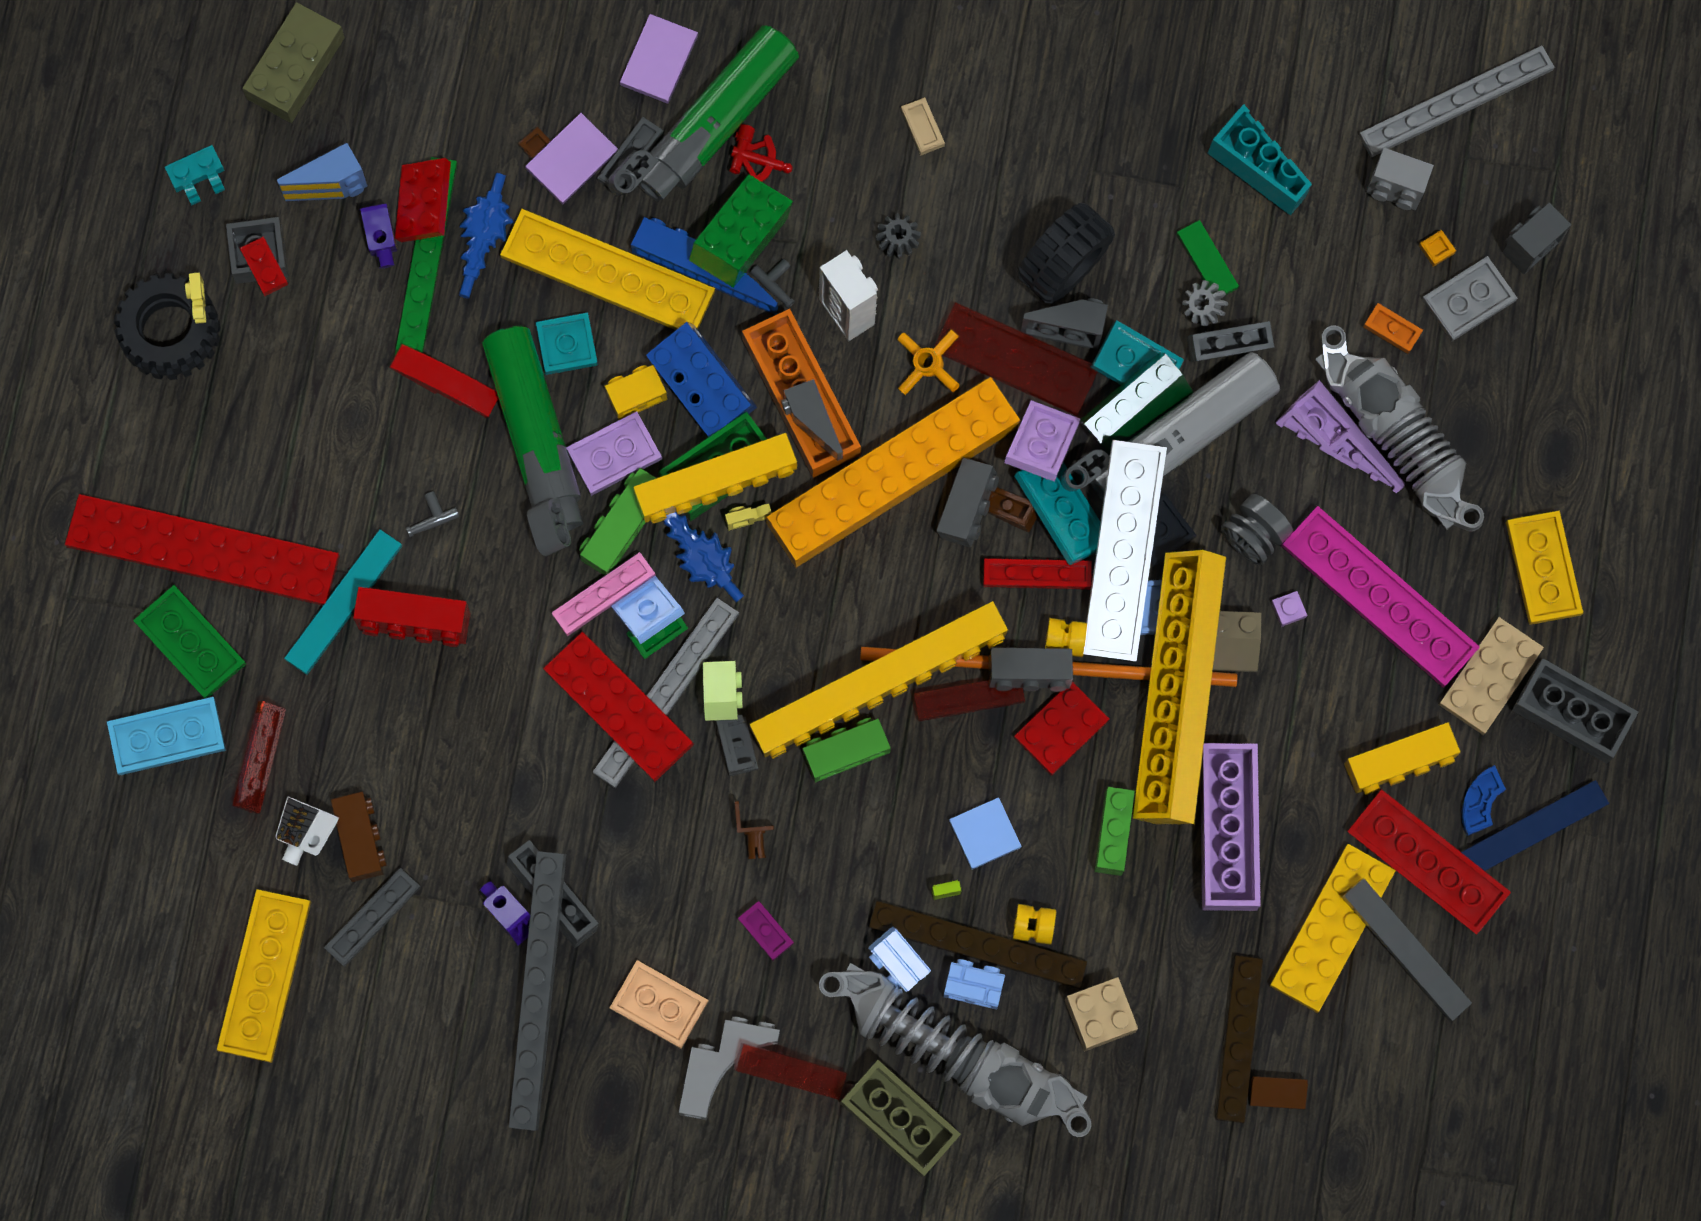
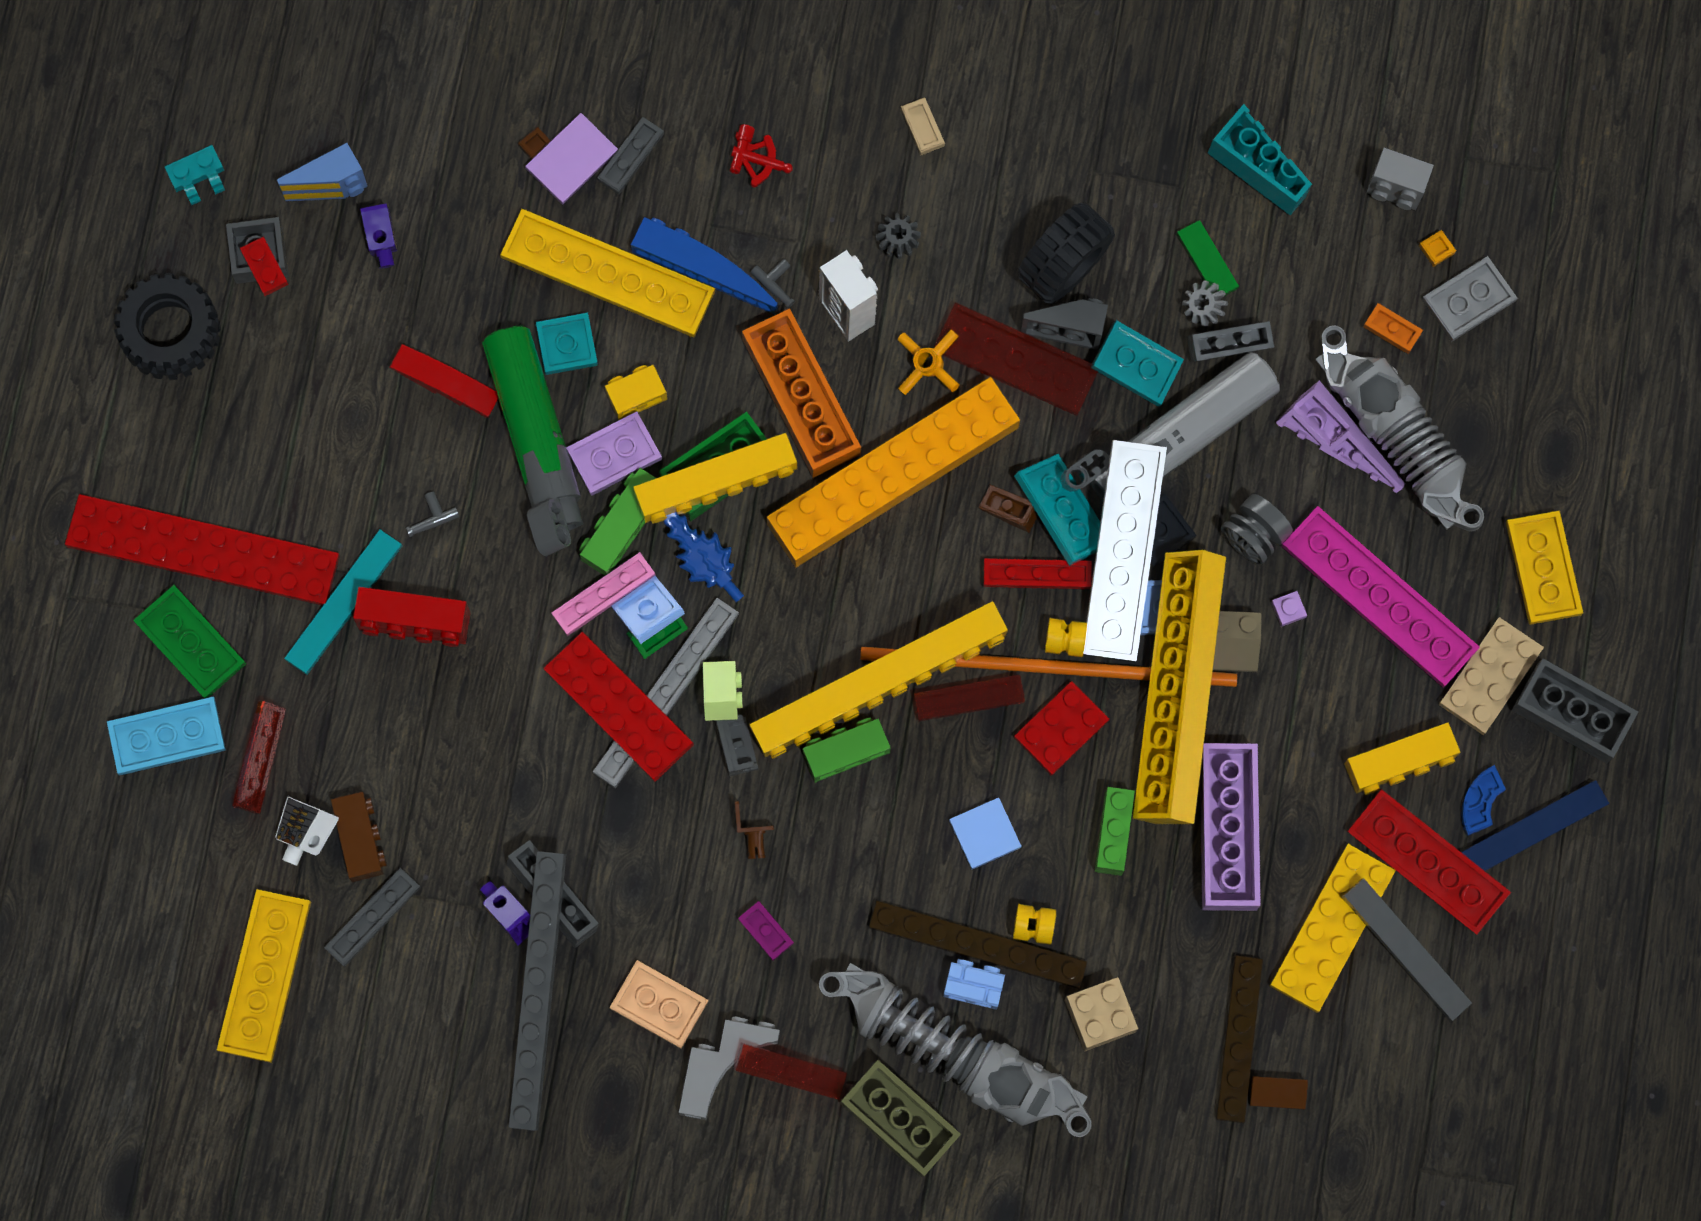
light yellow plate [185,273,206,324] -> none
olive brick [242,2,345,123] -> none
green plate [395,157,458,355] -> none
red plate [395,158,451,242] -> none
blue piece [459,173,514,298] -> none
green piece [608,25,799,202] -> none
lavender tile [620,14,698,104] -> none
blue piece [646,322,757,437] -> none
green brick [689,174,793,288] -> none
light yellow plate [725,504,772,531] -> none
dark grey slope [781,379,843,461] -> none
brick [868,927,931,992] -> none
lime tile [932,880,961,900] -> none
dark grey brick [937,458,999,547] -> none
dark grey brick [988,648,1073,692] -> none
lavender plate [1004,400,1080,482] -> none
slope [1079,352,1194,455] -> none
light grey tile [1359,46,1555,158] -> none
dark grey brick [1502,202,1571,275] -> none

